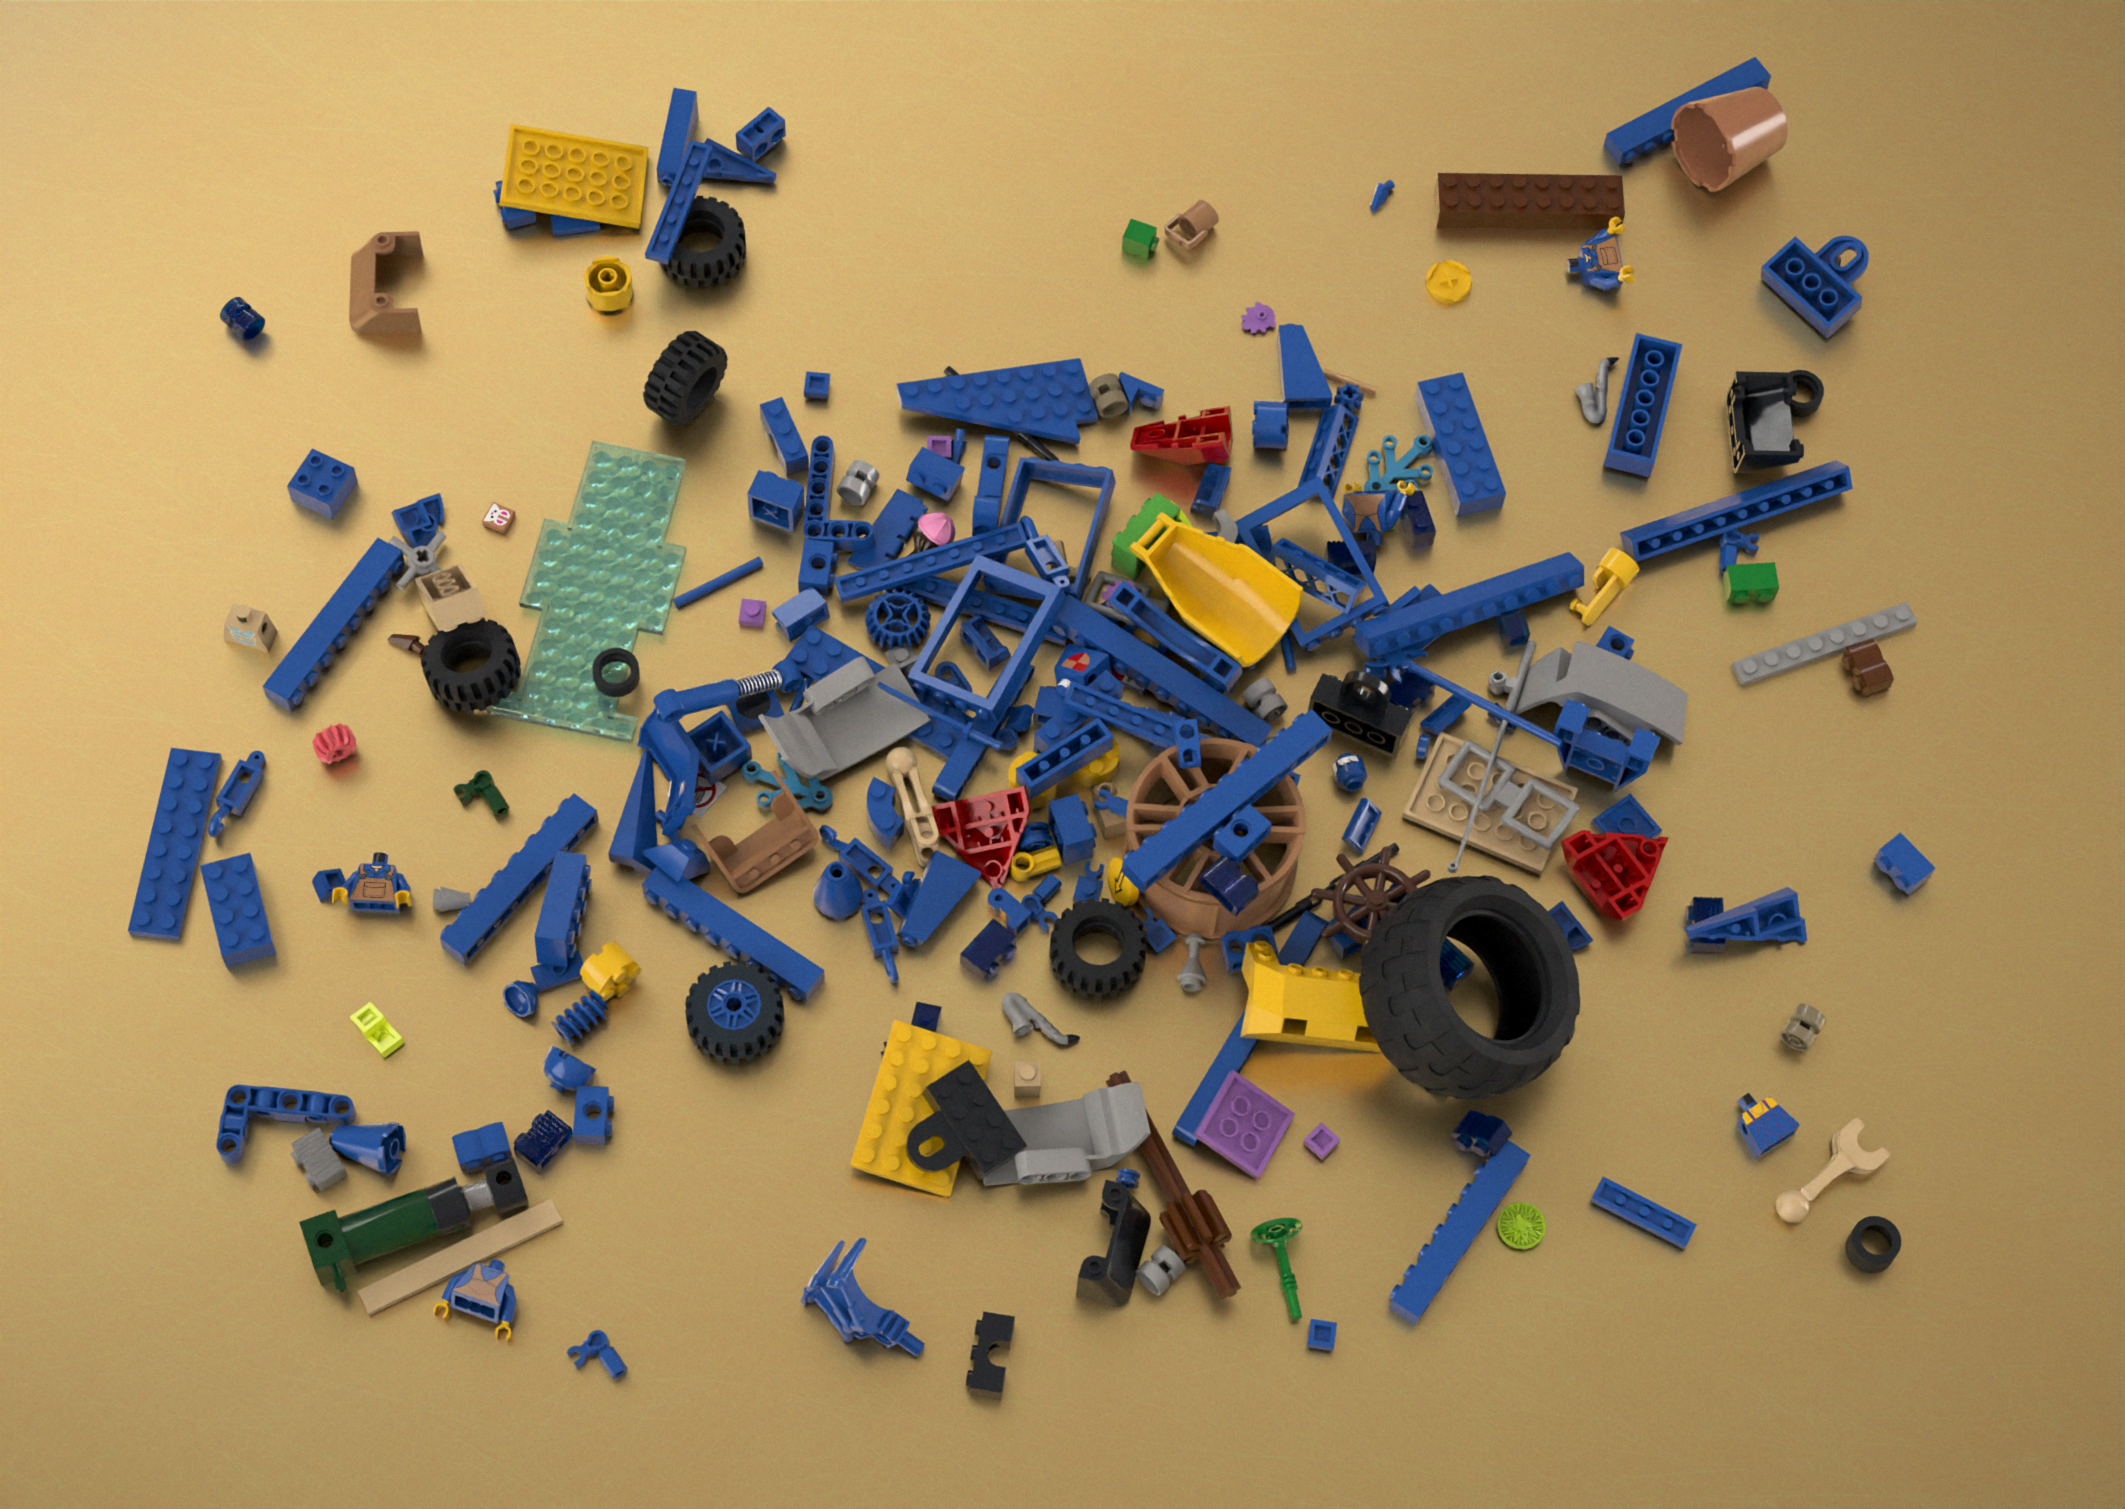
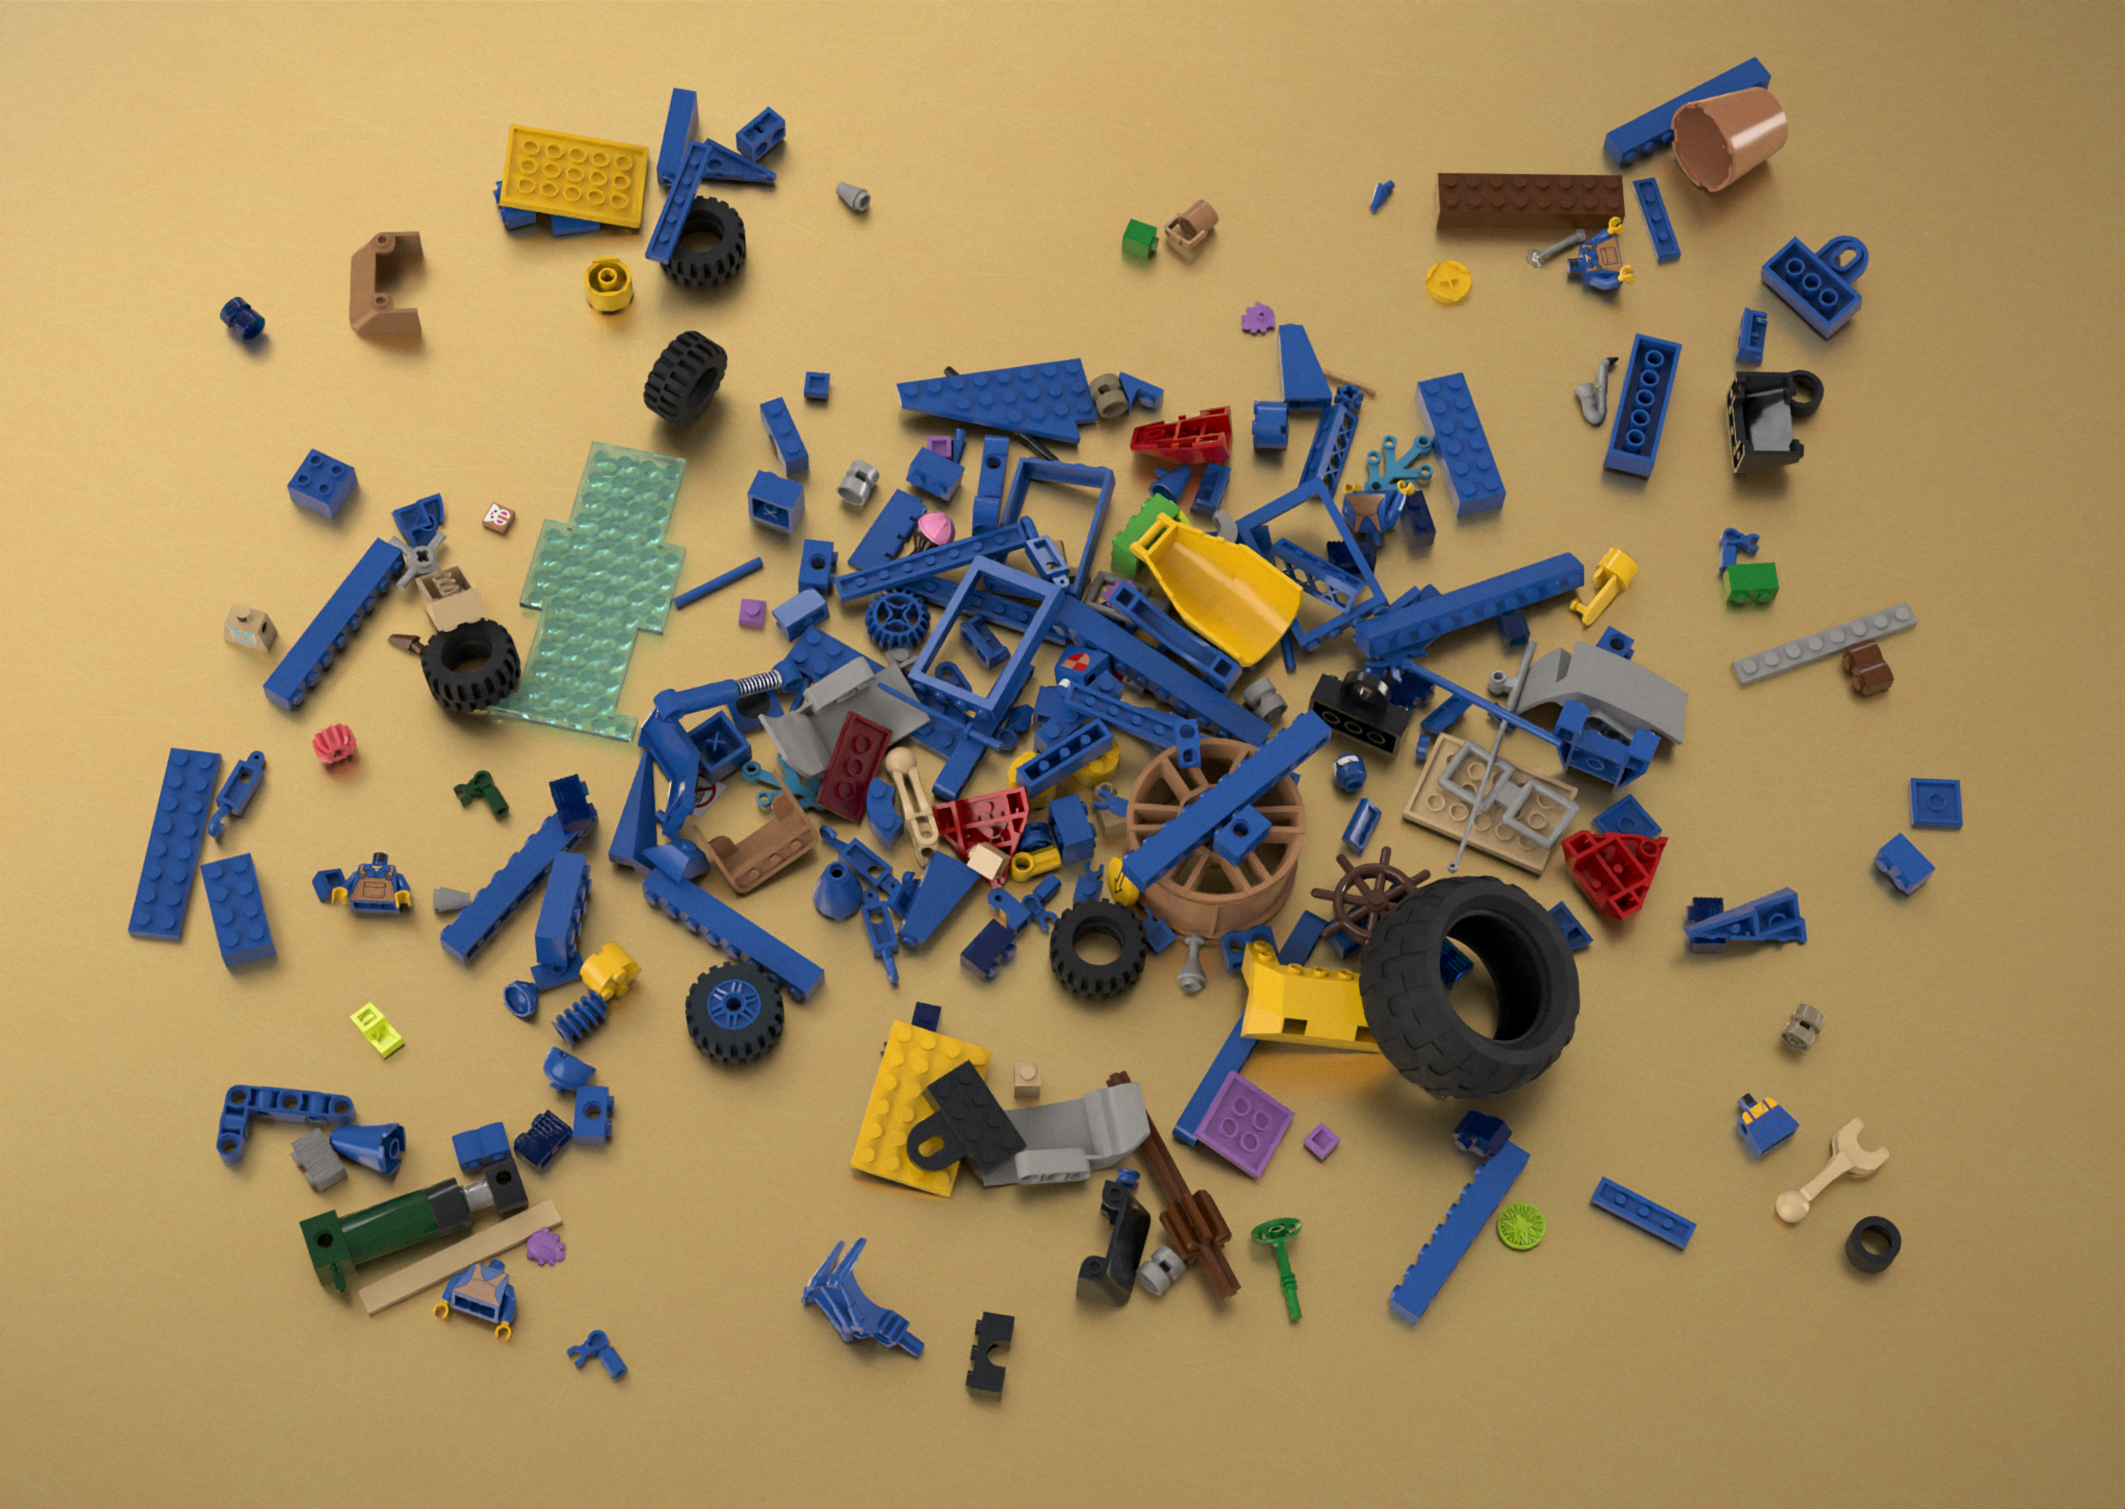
black tyre [592,648,640,697] -> none
blue beam [803,435,875,551] -> none
light grey piece [1002,992,1080,1045] -> none
clear blue brick [1199,855,1259,917] -> none
black piece [1266,843,1399,932] -> none
blue plate [1307,1319,1337,1351] -> none
blue brick [1620,460,1853,562] -> none
none -> medium lavender piece [526,1227,565,1266]
none -> clear blue brick [549,774,596,835]
none -> dark red tile [814,711,893,823]
none -> light grey cone [836,181,871,211]
none -> tan brick [967,842,1011,881]
none -> blue piece [1149,464,1193,504]
none -> piece [1526,229,1586,268]
none -> blue tile [1632,177,1681,262]
none -> blue hinge [1736,308,1767,364]
none -> blue tile [1909,778,1963,829]

